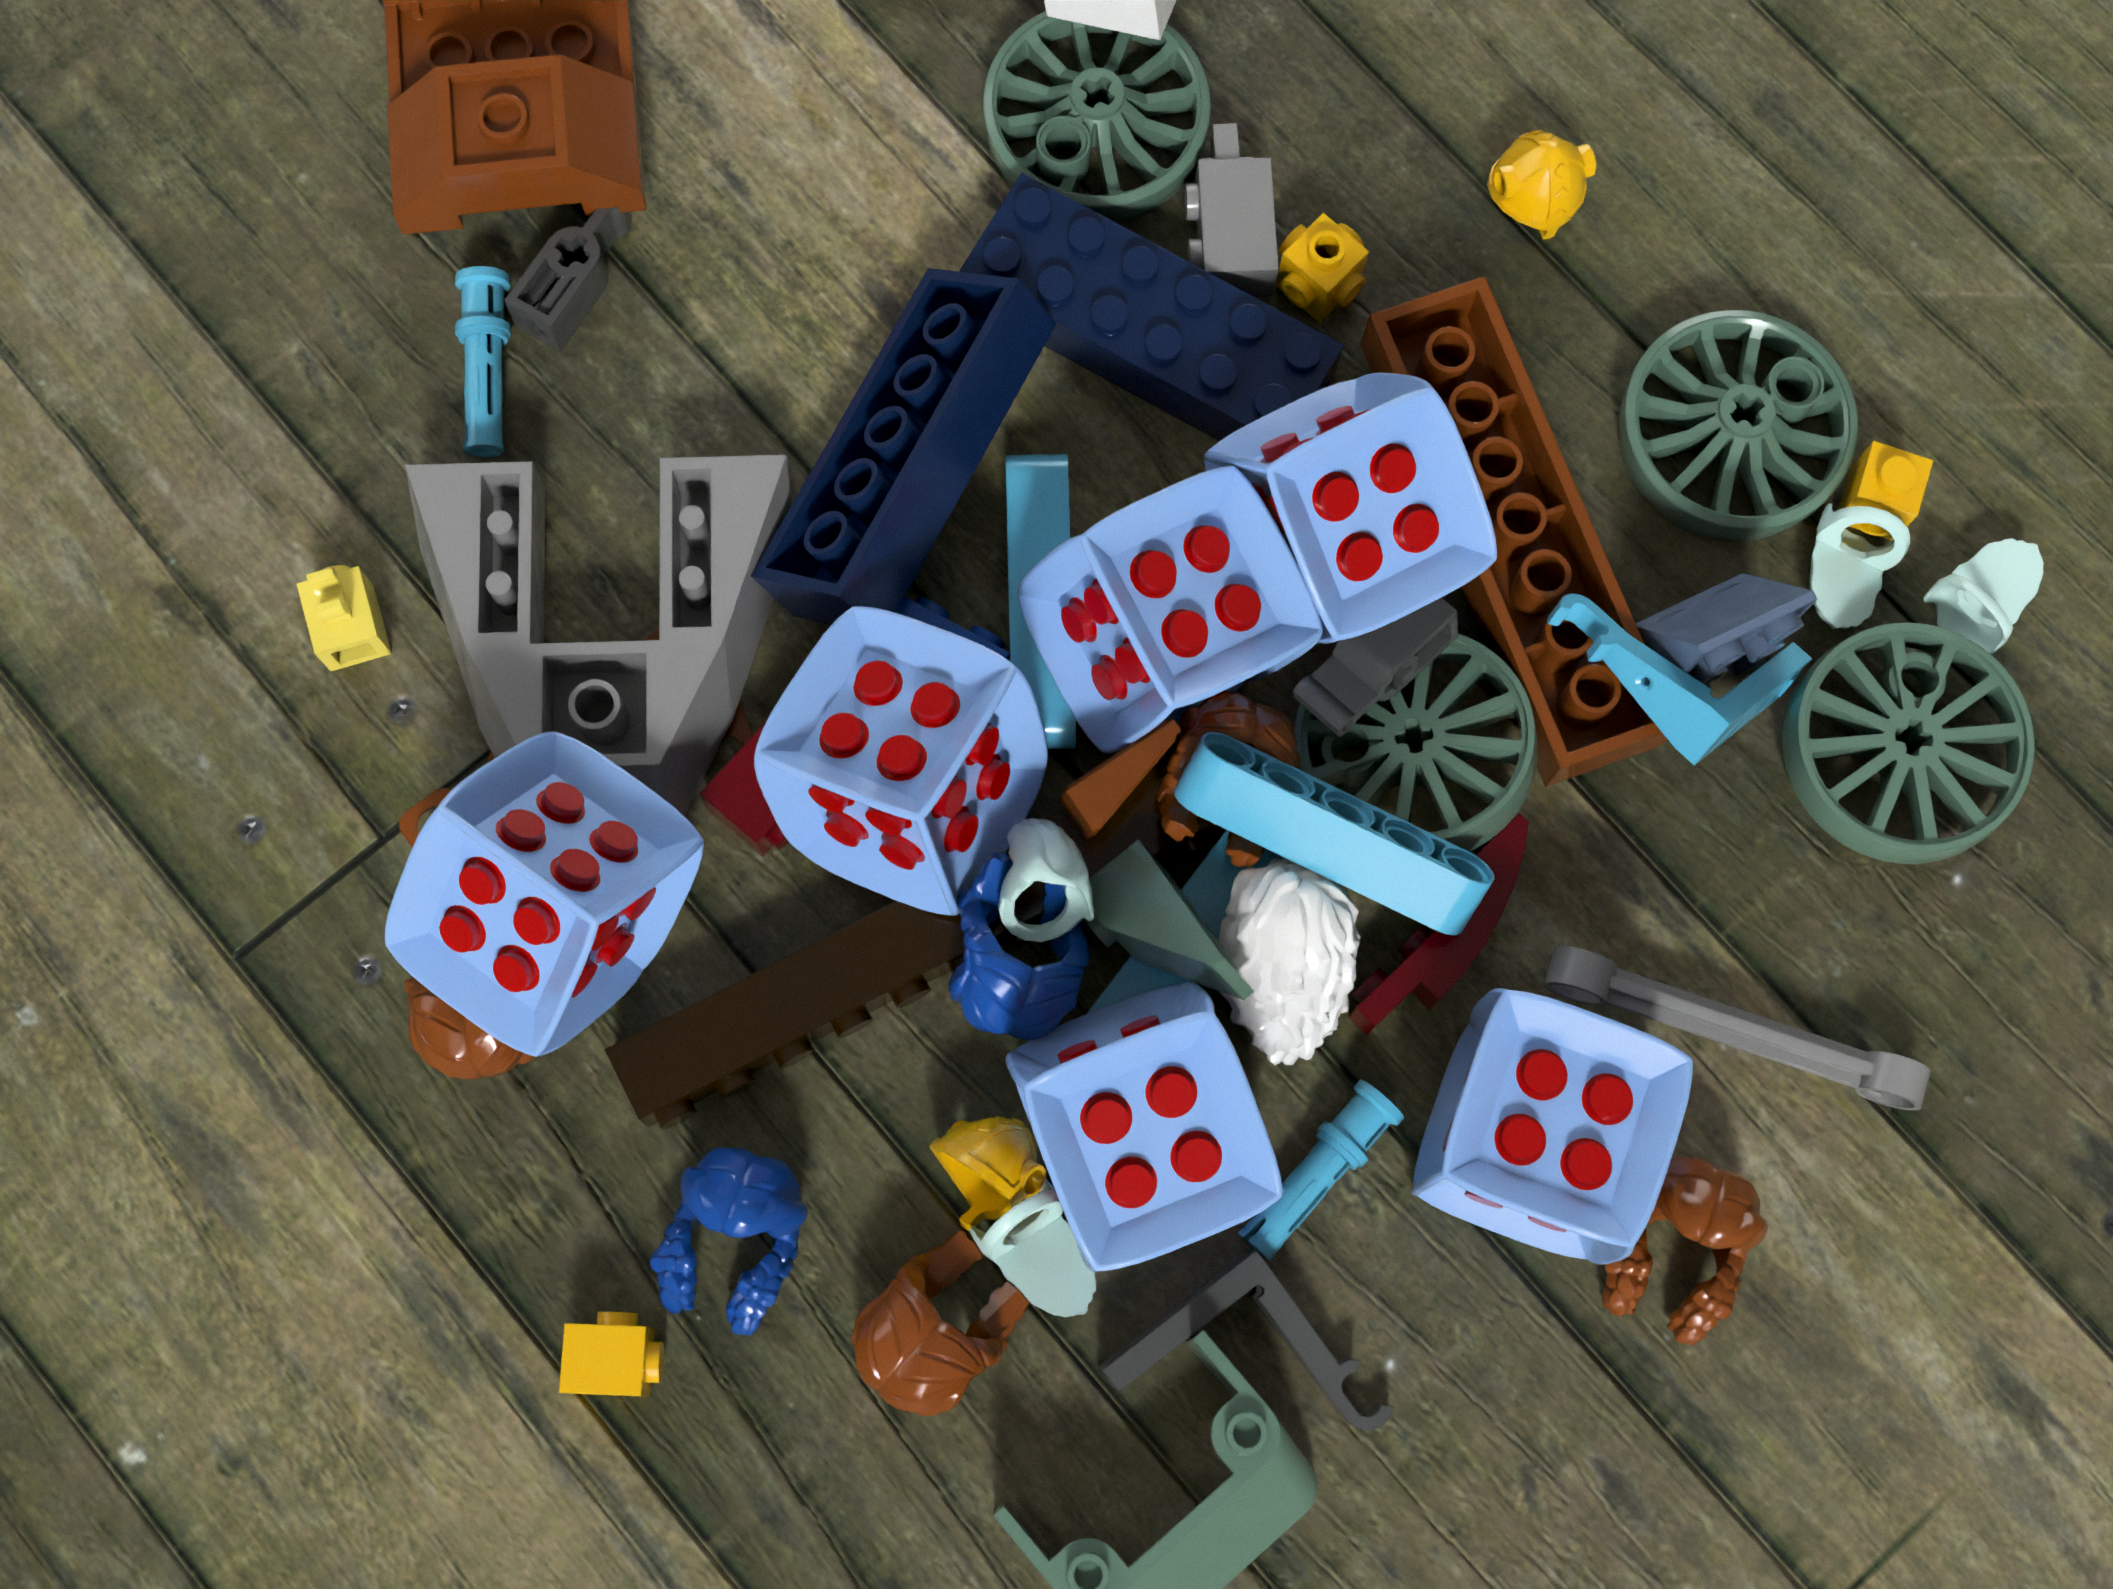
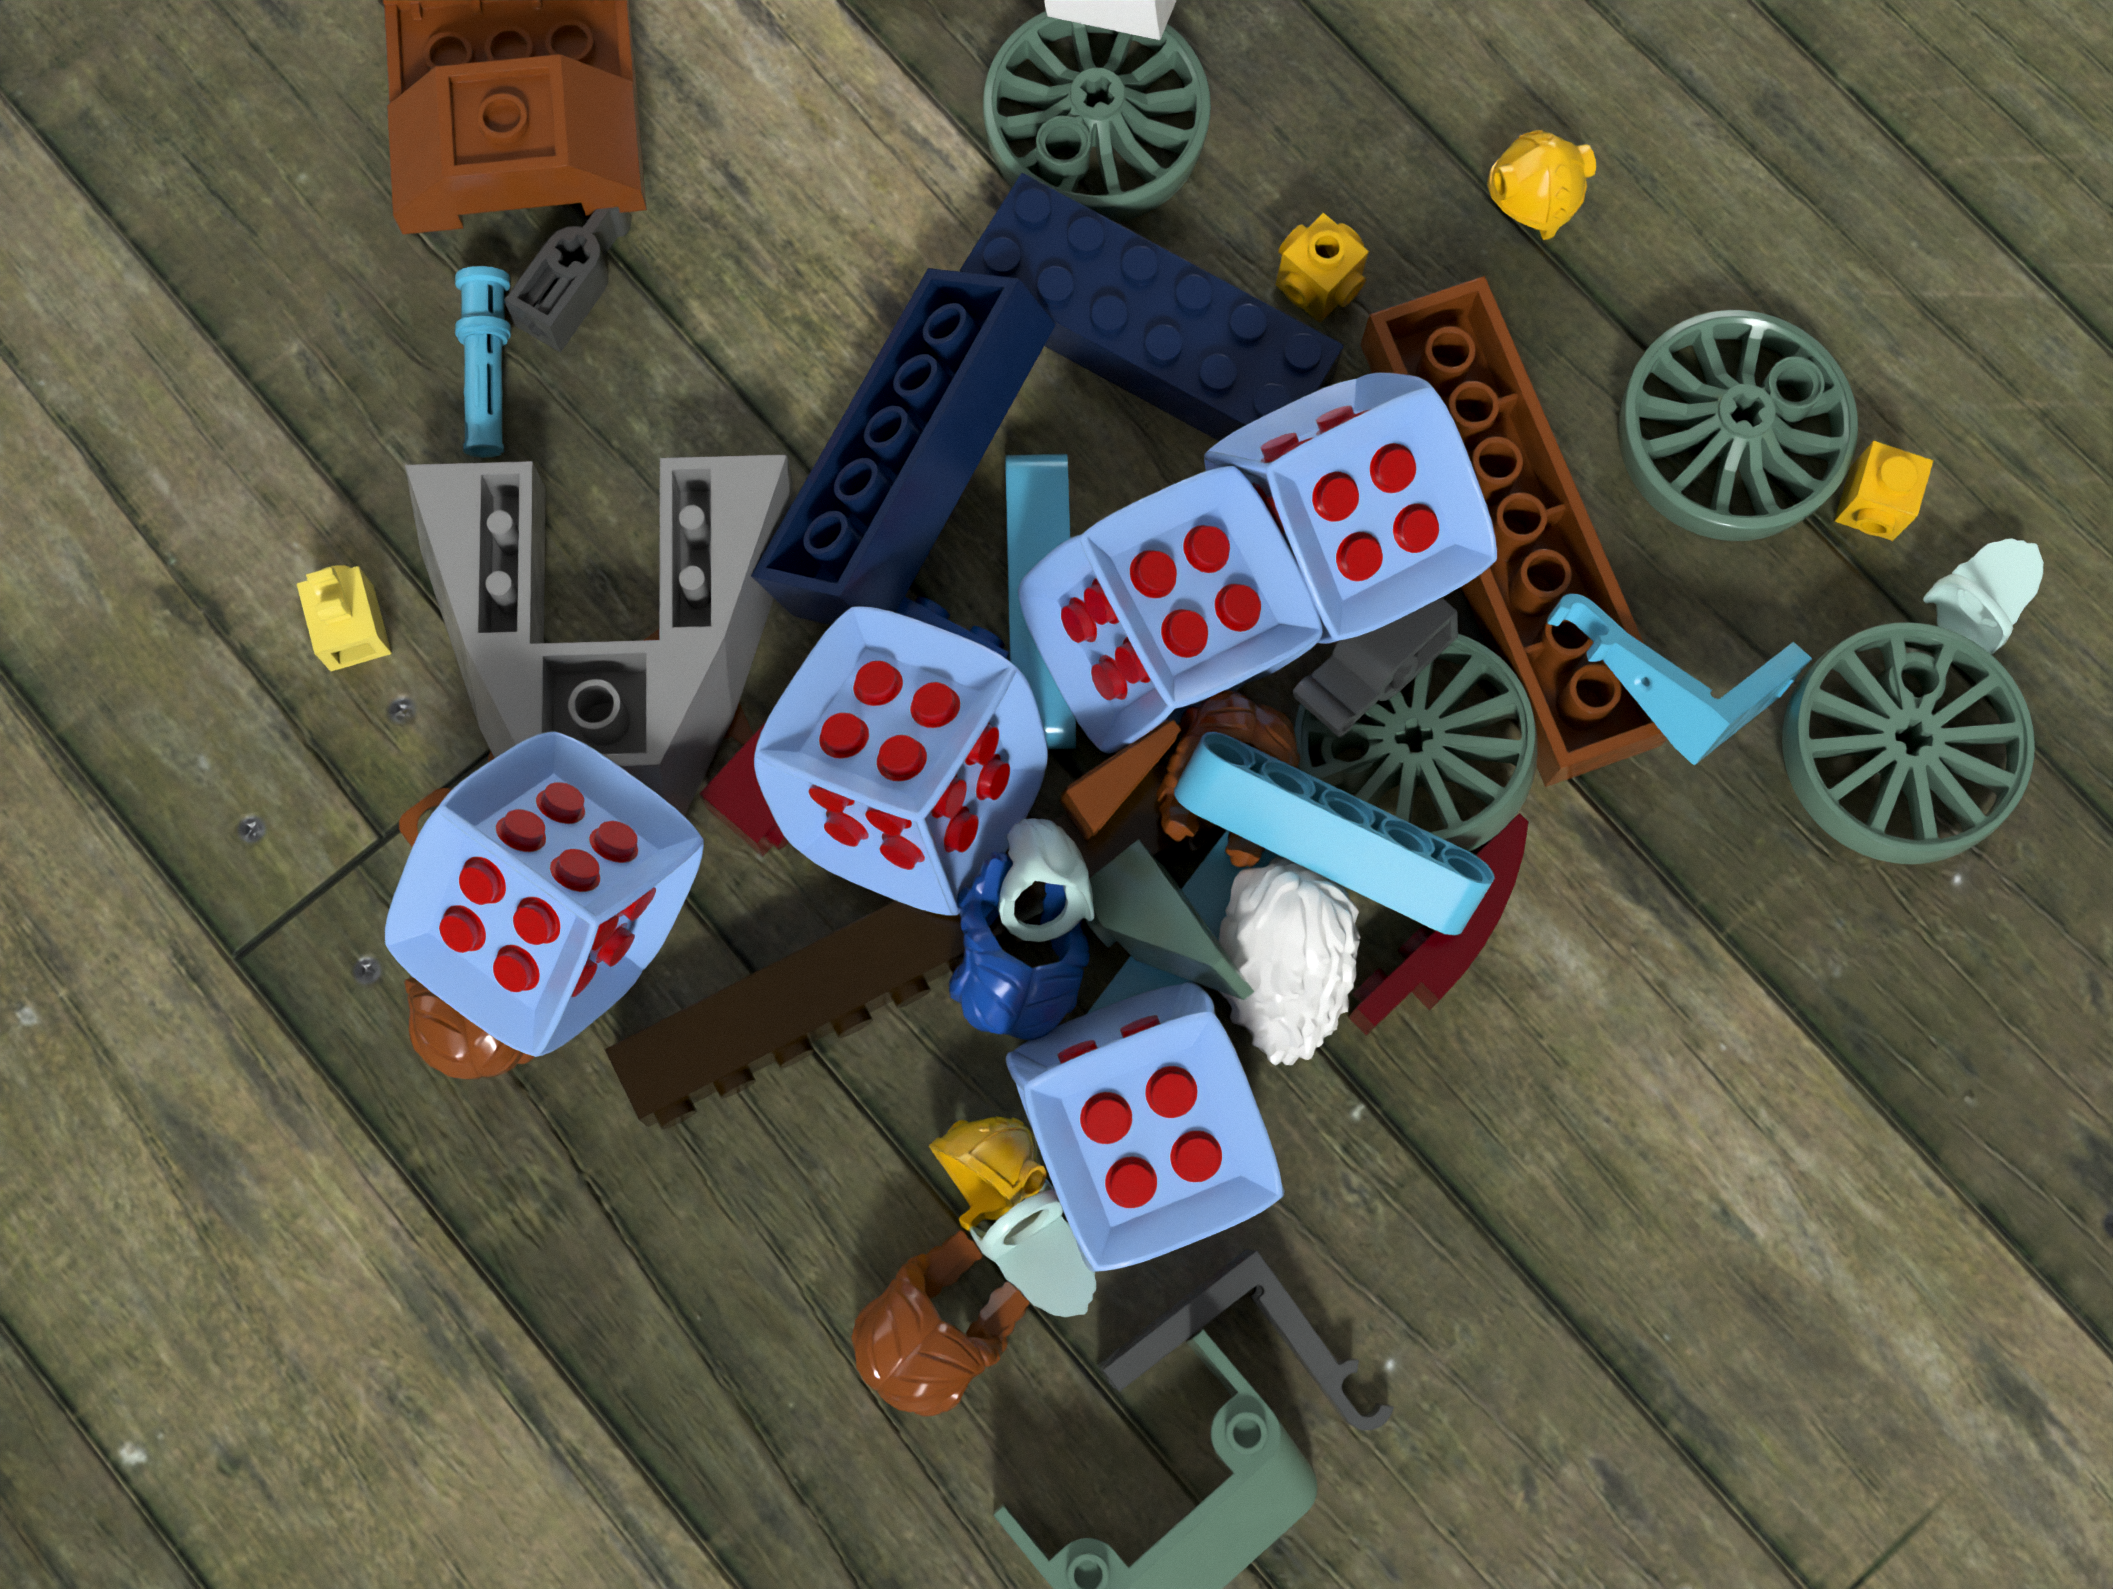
yellow brick [559,1312,665,1397] -> none
blue hair [650,1147,808,1336] -> none
light grey hinge [1184,123,1278,296] -> none
medium azure pin [1237,1079,1405,1262] -> none
light blue piece [1411,988,1693,1265] -> none
light grey piece [1543,946,1931,1110] -> none
dark orange hair [1602,1156,1768,1345] -> none
sand blue slope [1636,573,1818,689] -> none
light aqua piece [1810,503,1911,629] -> none

